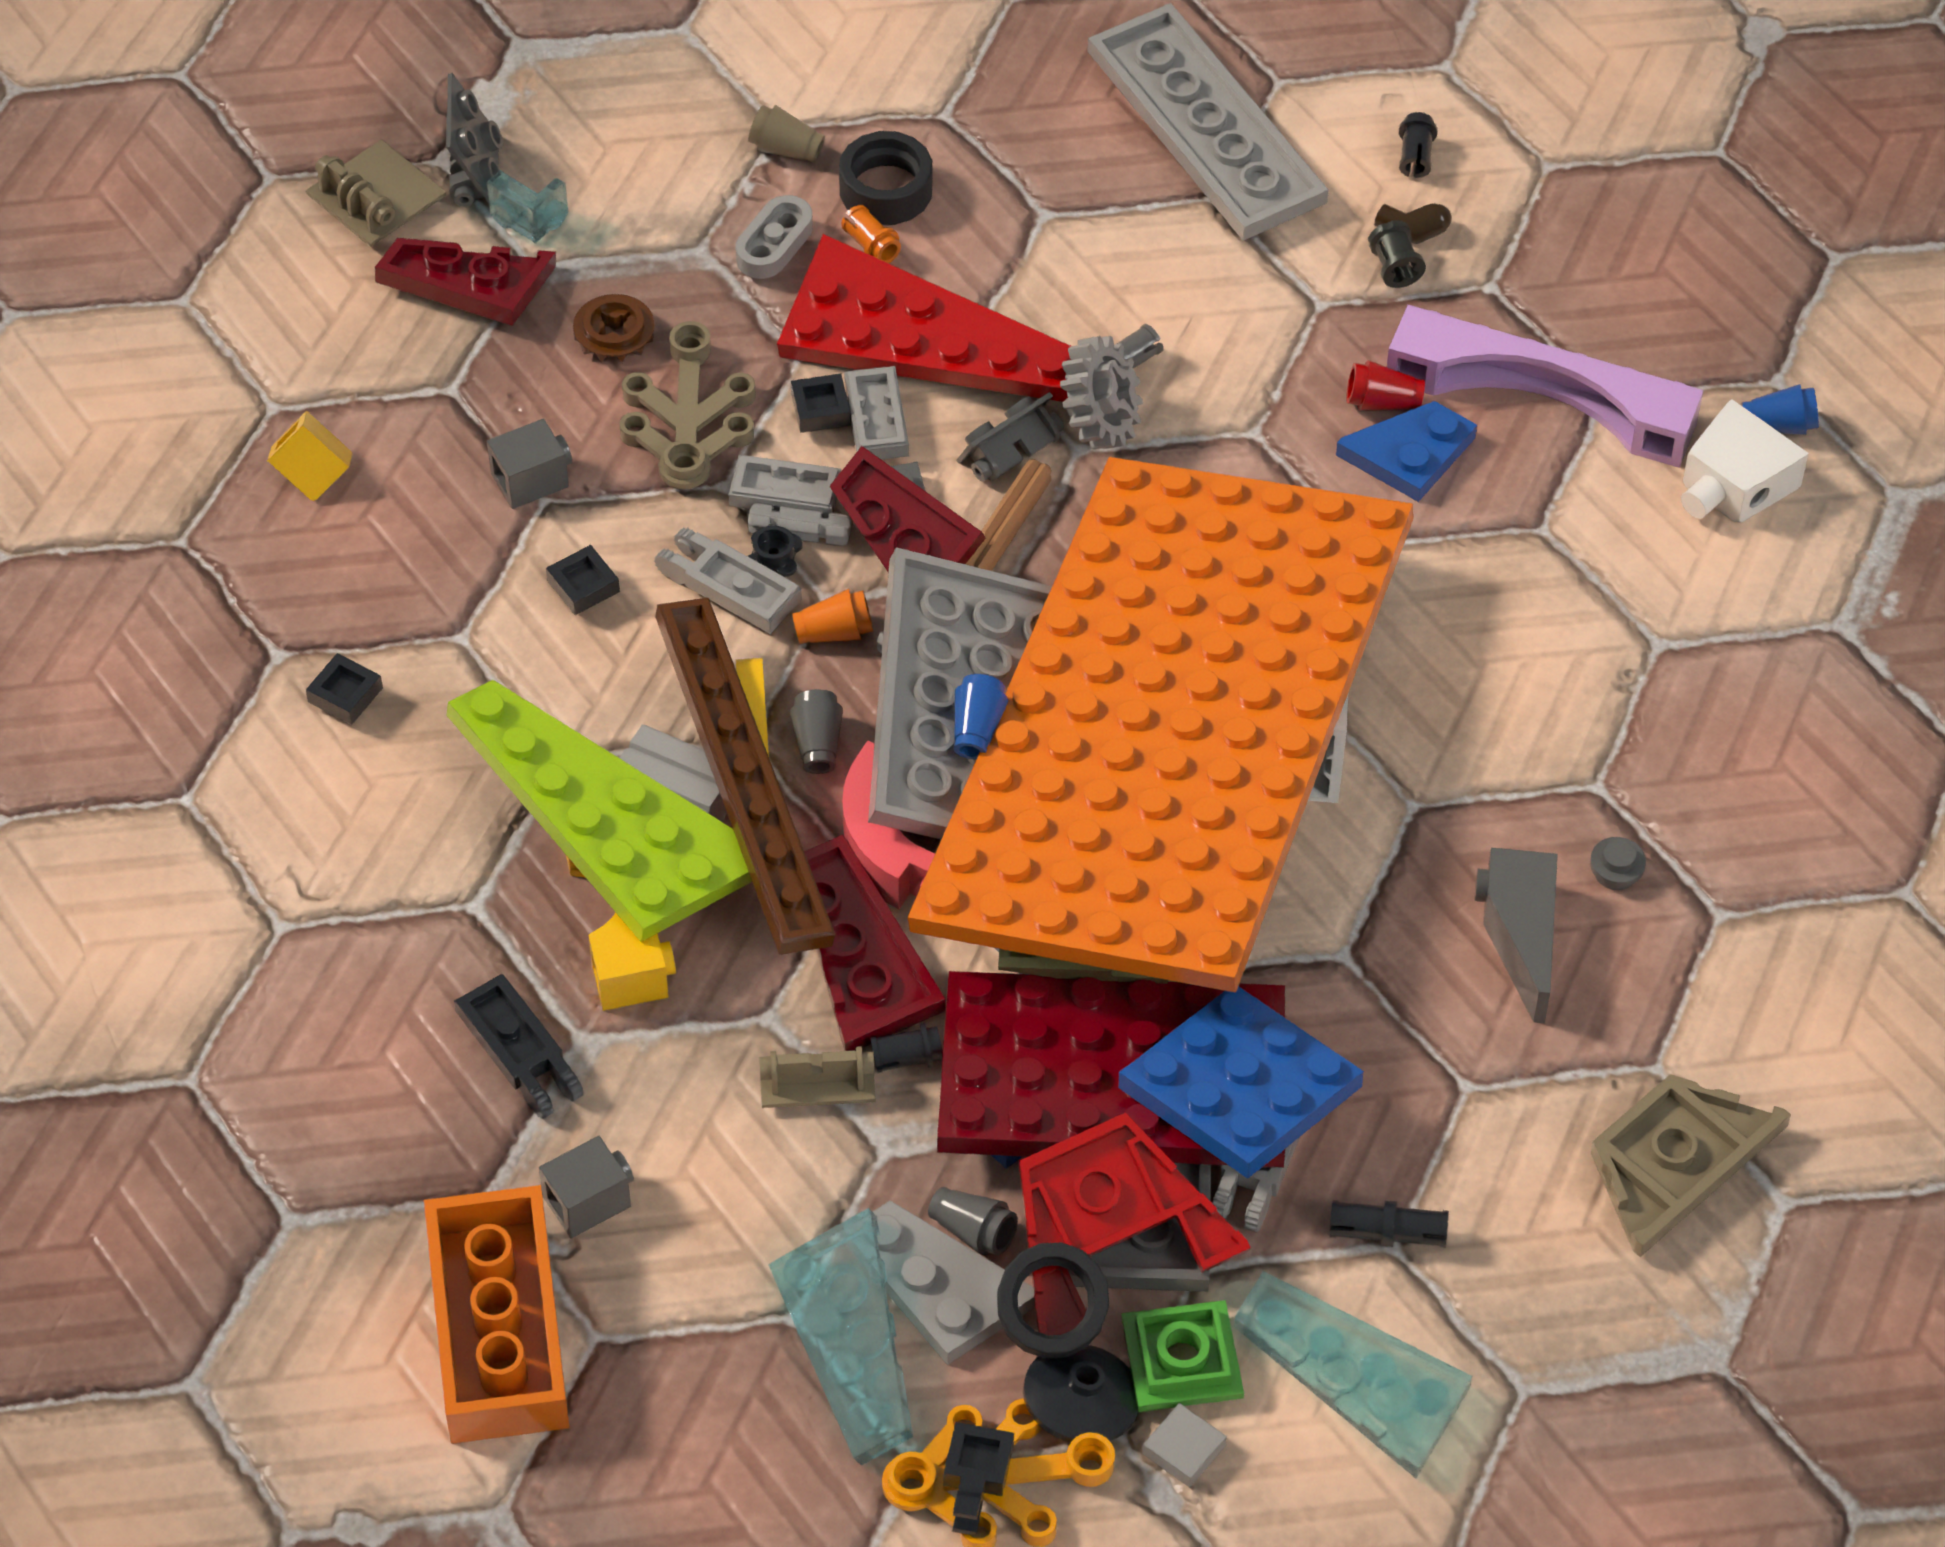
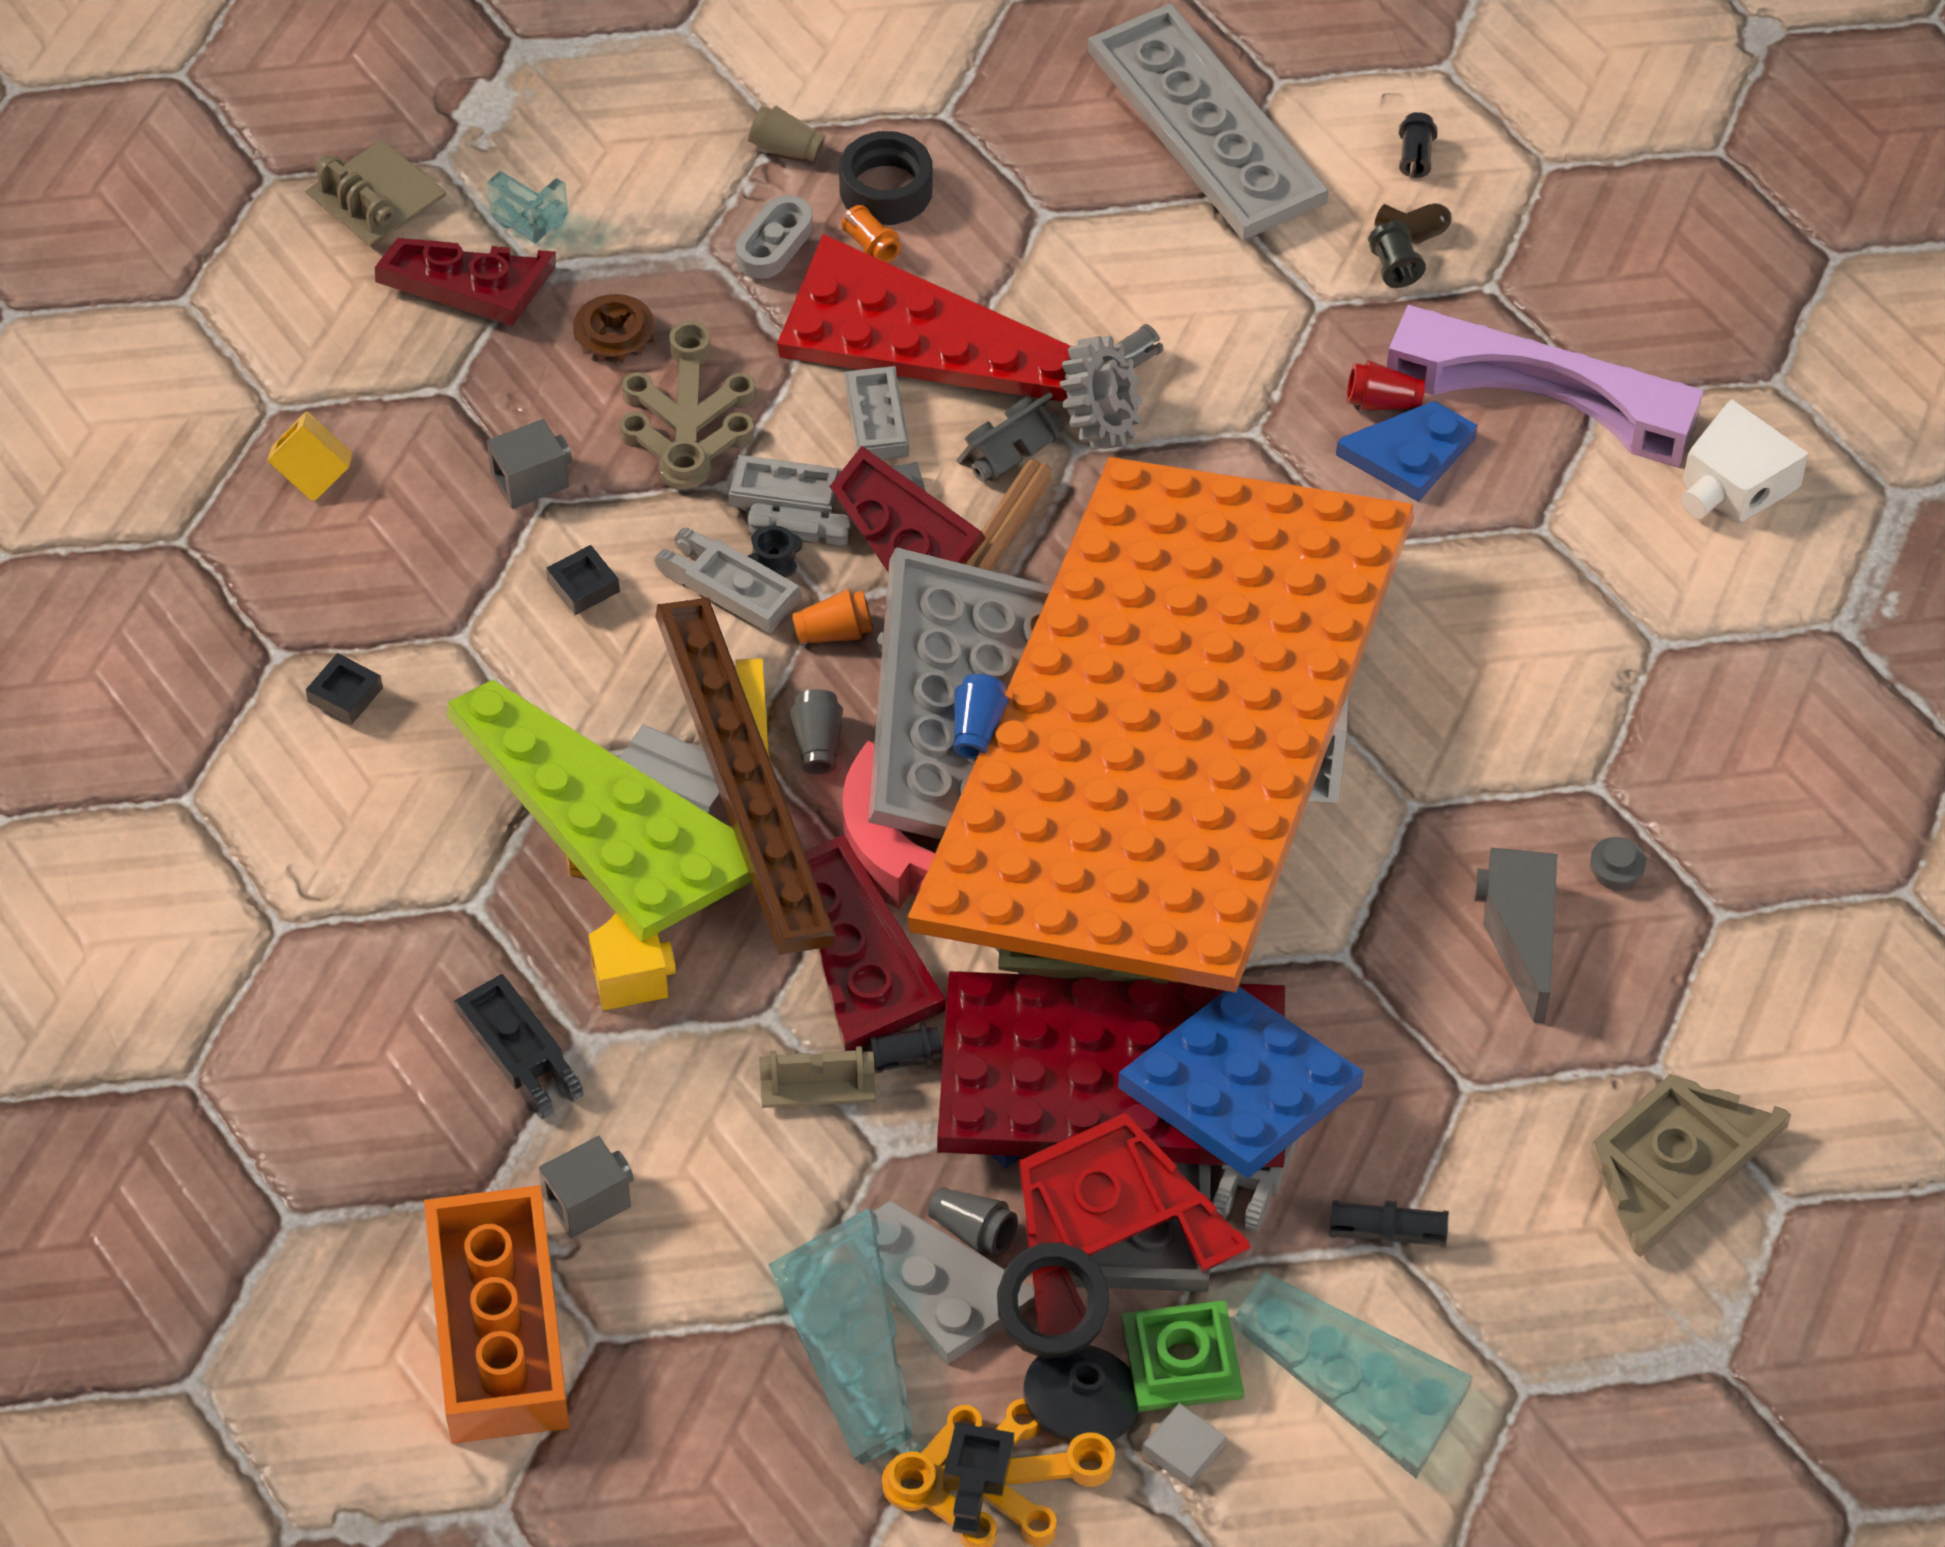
dark grey hinge [446,73,503,209] -> none
black plate [791,373,851,433] -> none
blue cone [1741,384,1819,435] -> none

